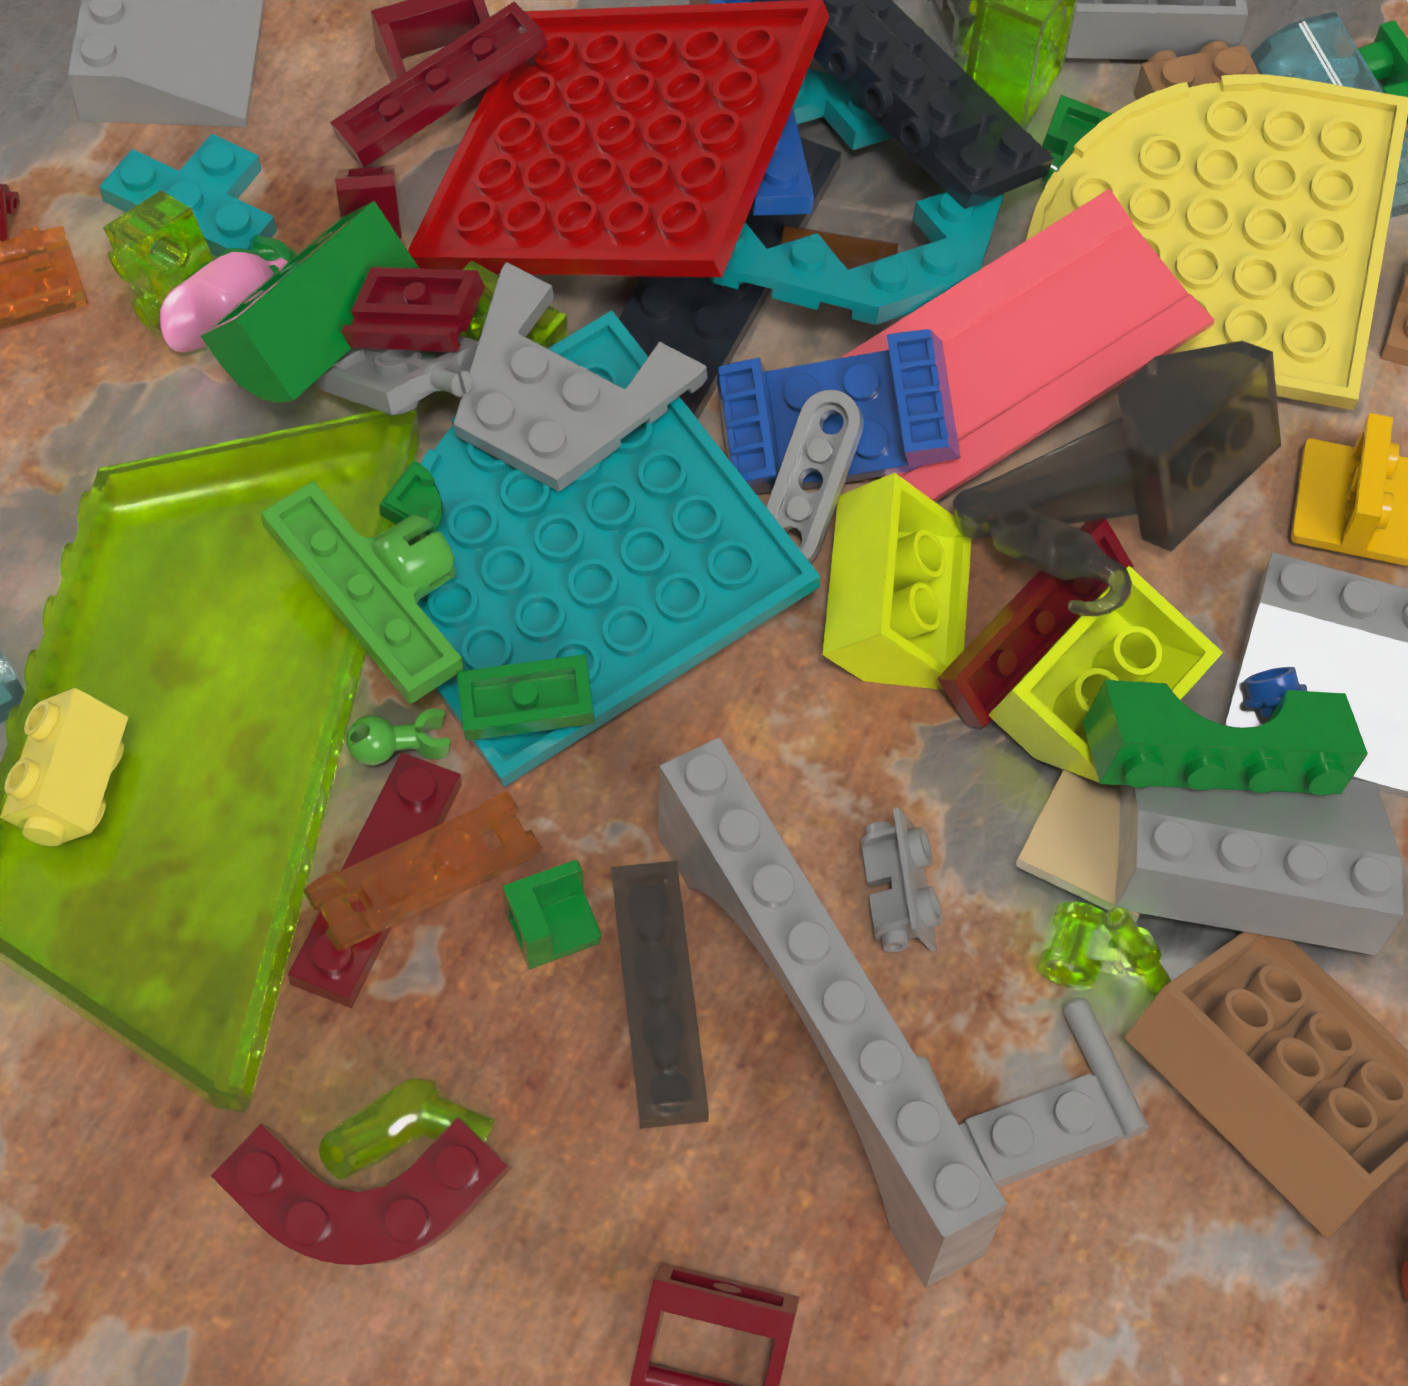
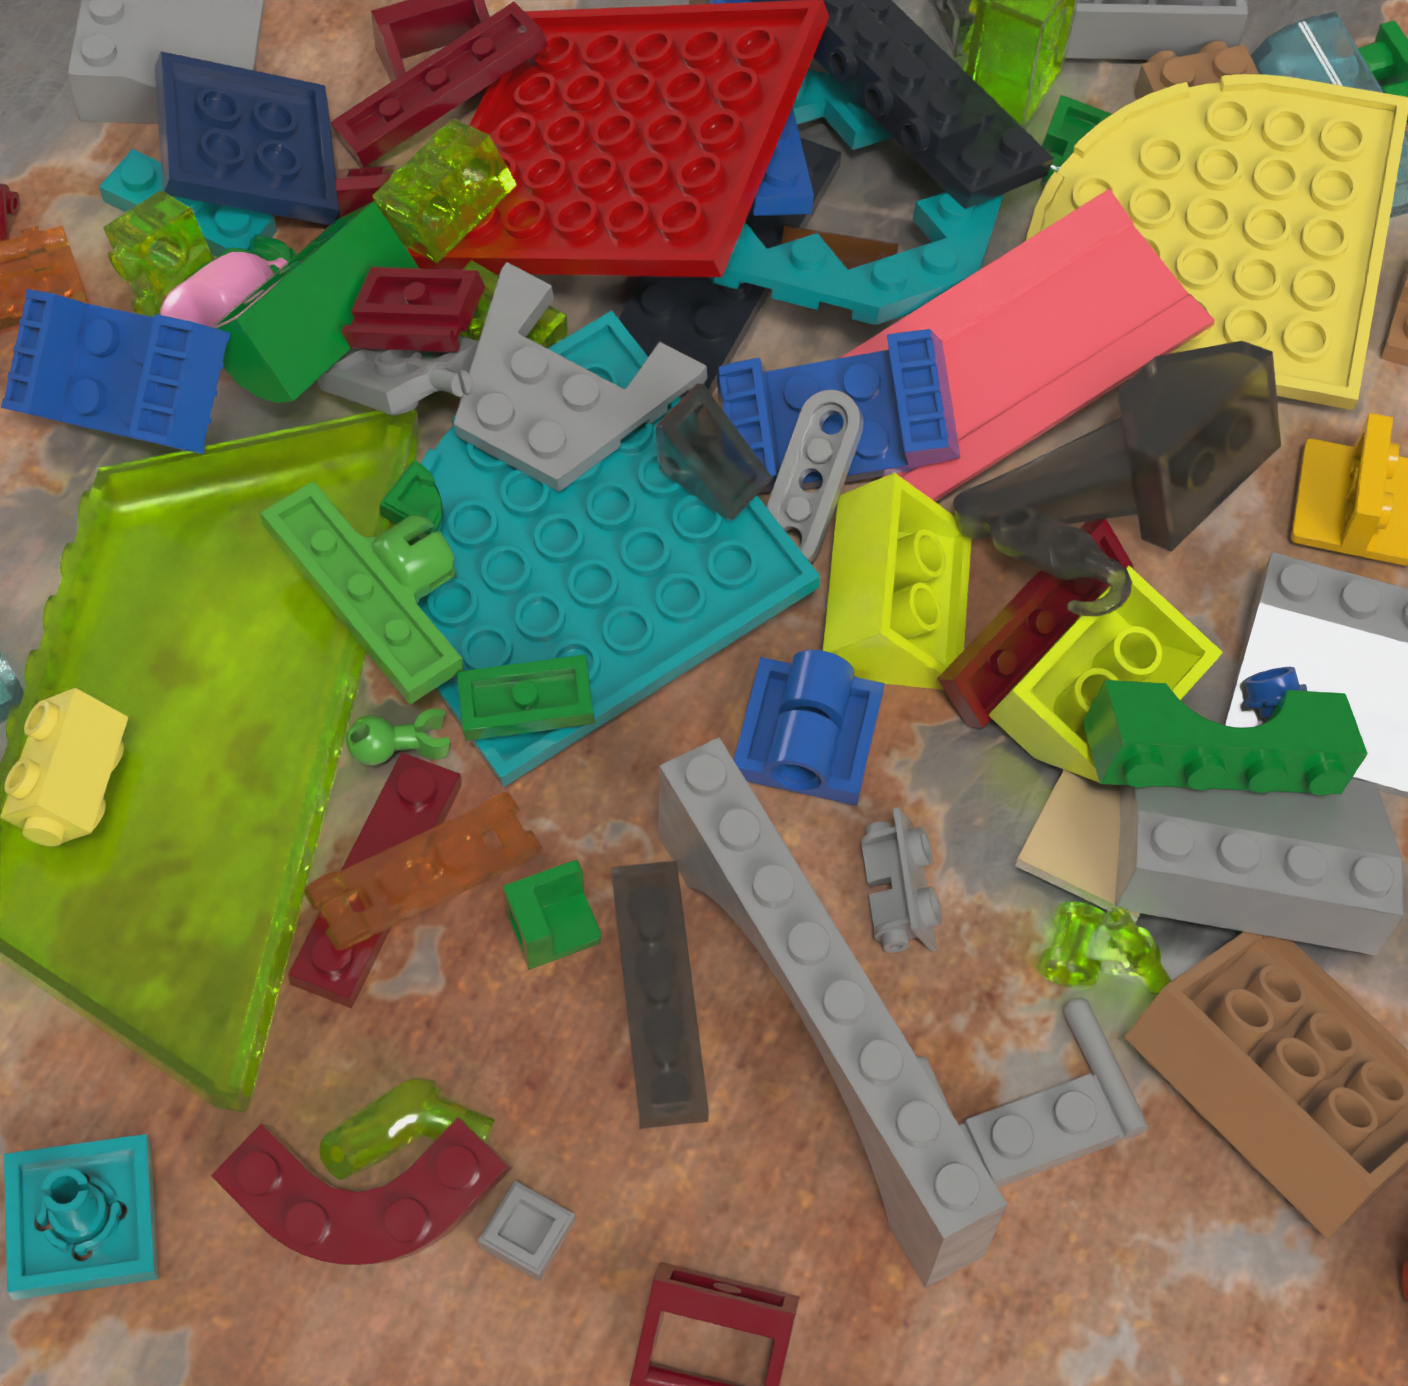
none -> blue plate [1,289,231,454]
none -> teal plate [4,1134,159,1300]
none -> dark blue plate [155,51,339,225]
none -> clear neon green brick [373,118,517,263]
none -> light grey tile [478,1181,576,1282]
none -> clear smoke slope [655,384,773,520]
none -> blue plate [734,650,885,805]

